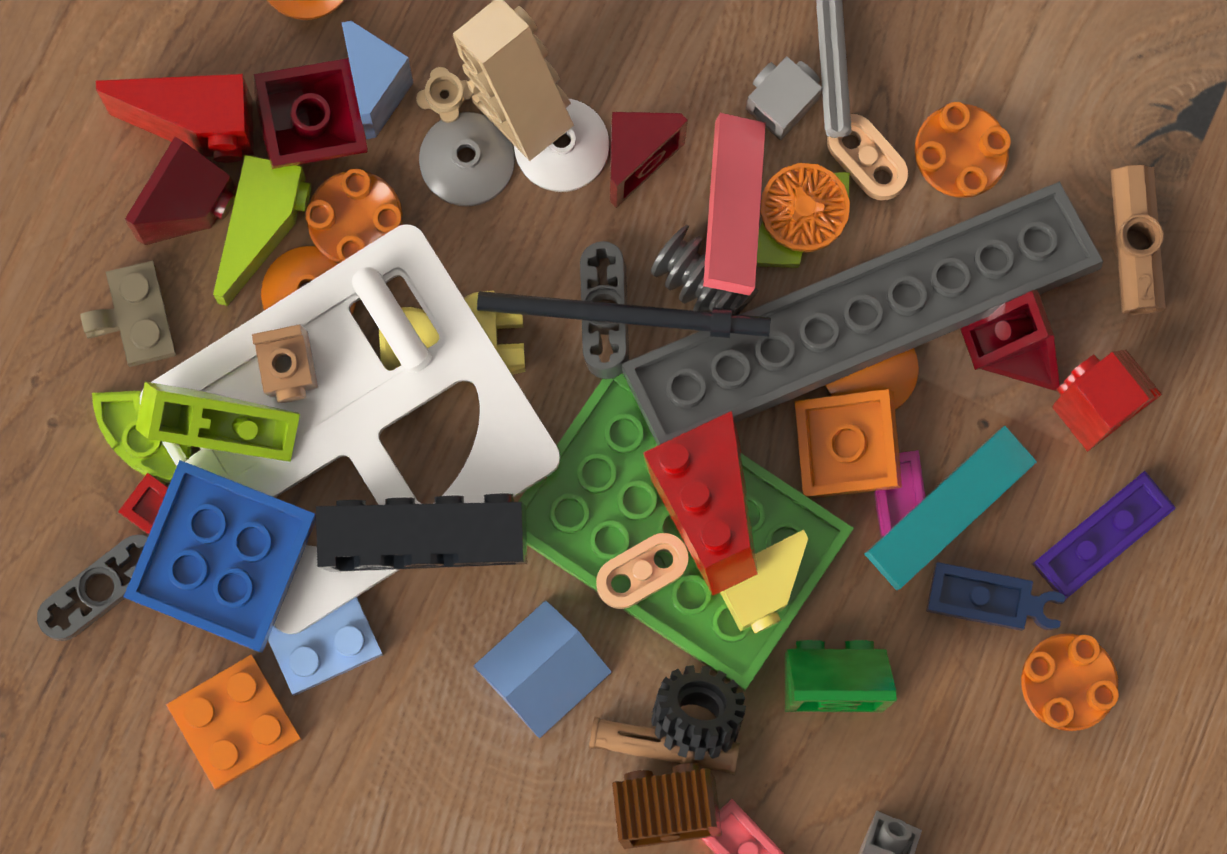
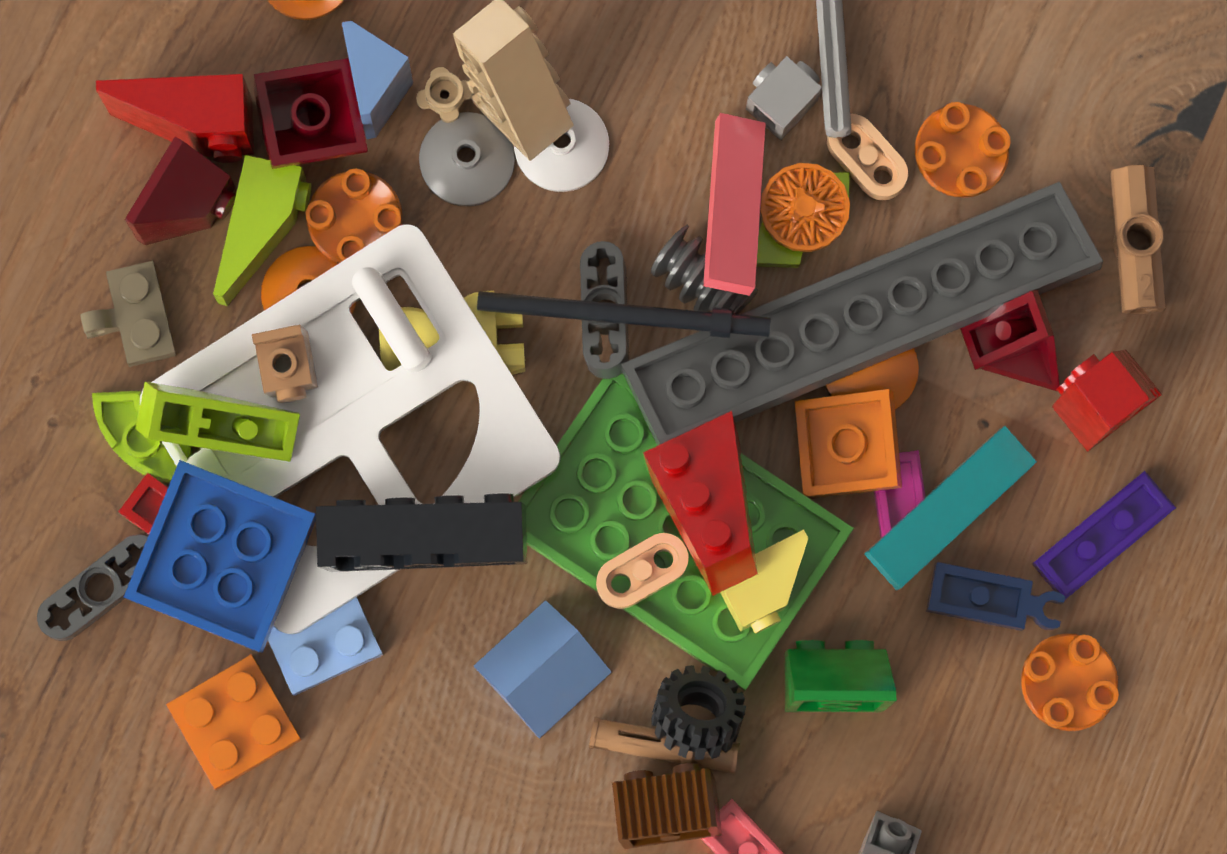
dark red slope [610,112,688,208] -> none

